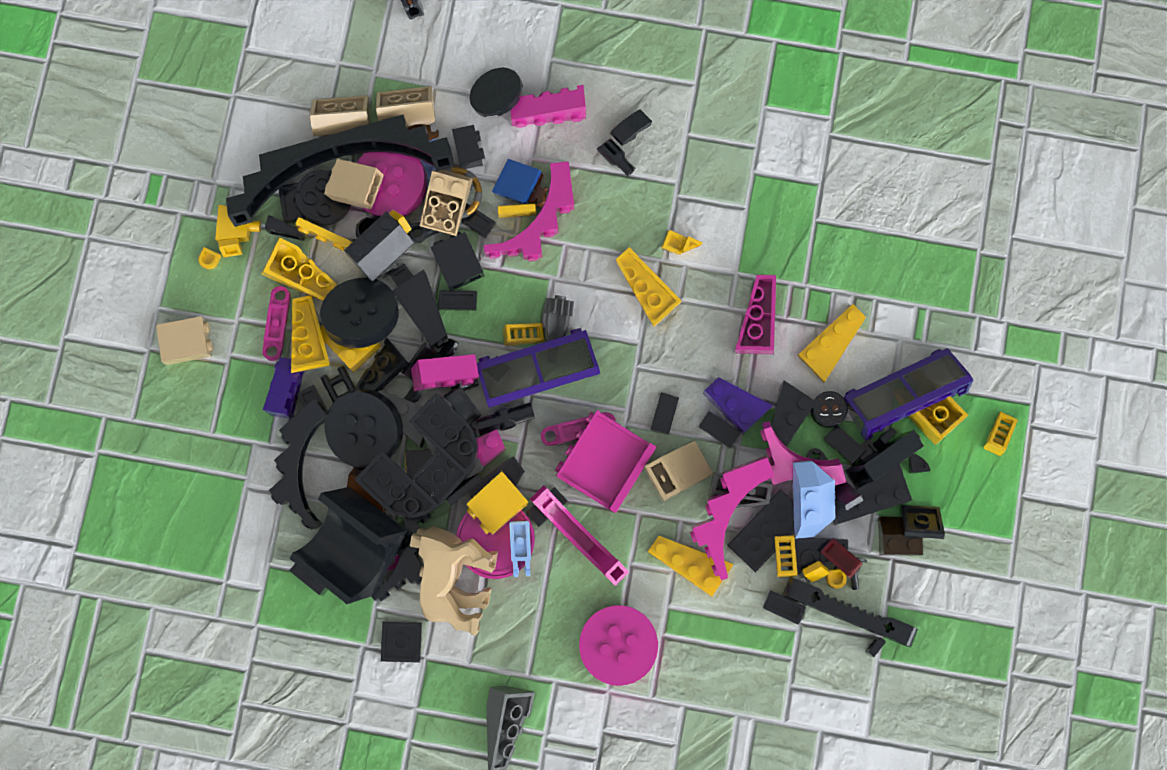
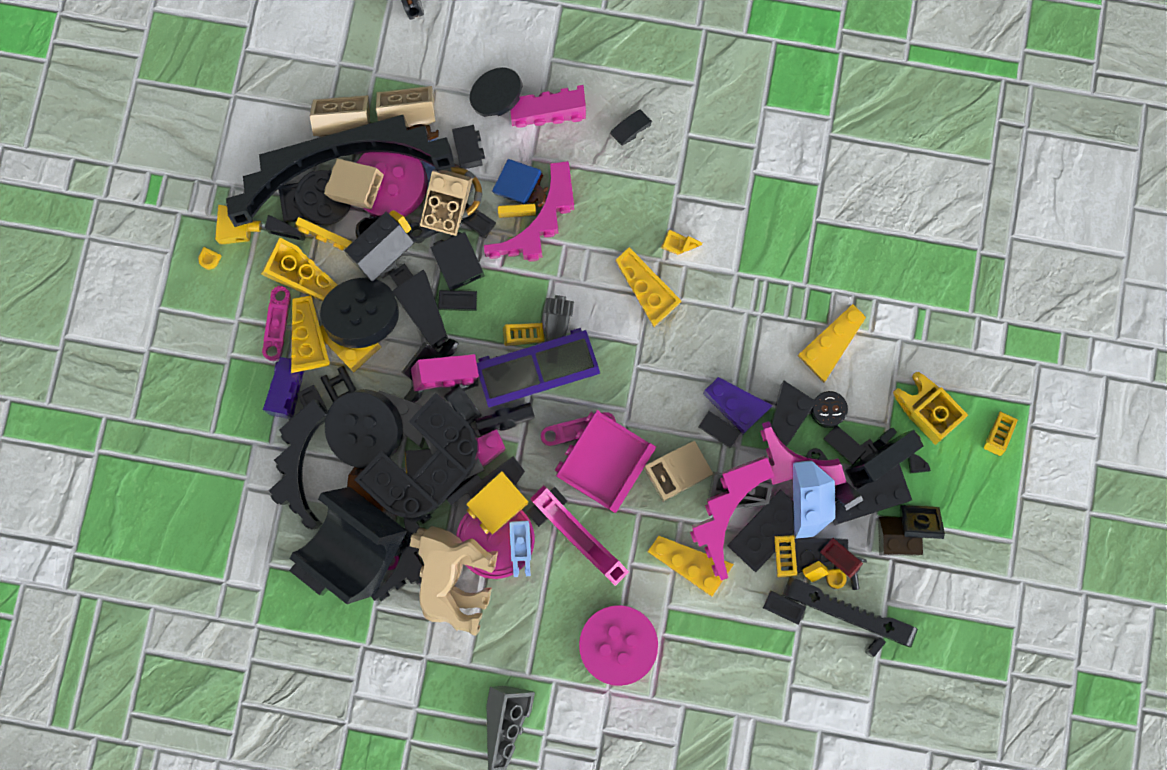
tan brick [156,316,213,365] -> none
yellow tile [218,238,242,258] -> none
black wing [355,337,409,392] -> none
black tile [380,622,422,663] -> none
black arm [597,138,636,177] -> none
black tile [650,392,679,435] -> none
dark pink wedge [735,275,776,355] -> none
windscreen [844,348,974,441] -> none

